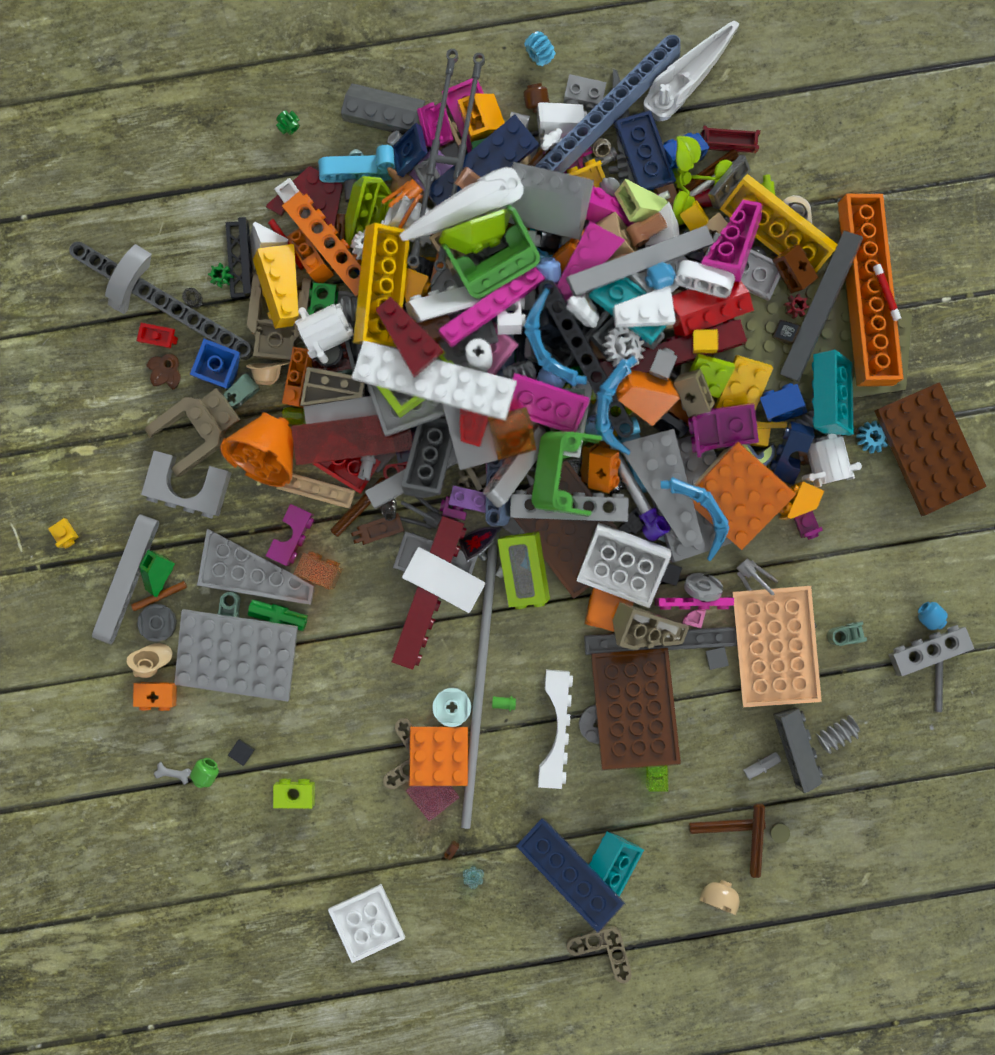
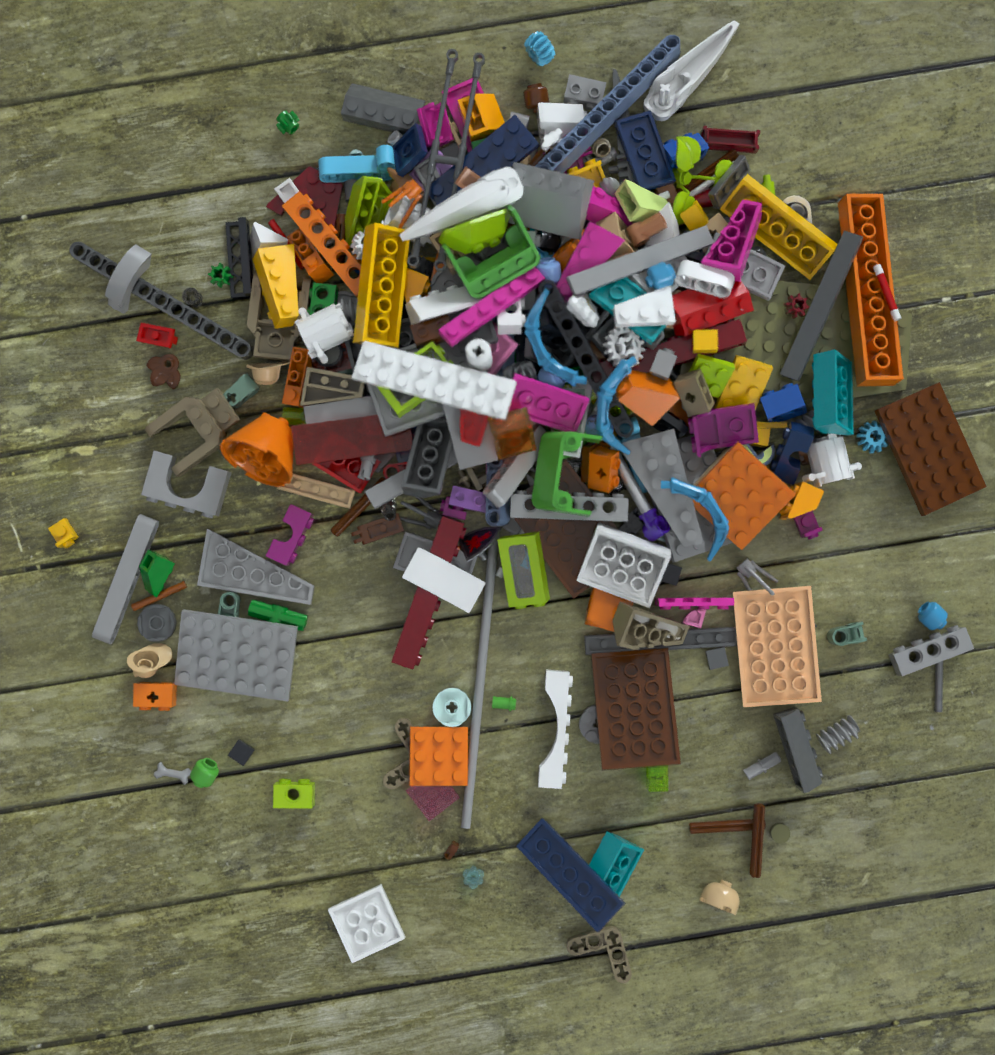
blue slope [190,339,240,390] -> none
clear orange brick [294,551,343,590] -> none
dark red wing [376,296,444,378] -> none
light grey tile [684,573,723,601] -> none
reddish brown brick [772,244,818,293] -> none
slope [772,319,801,345] -> none

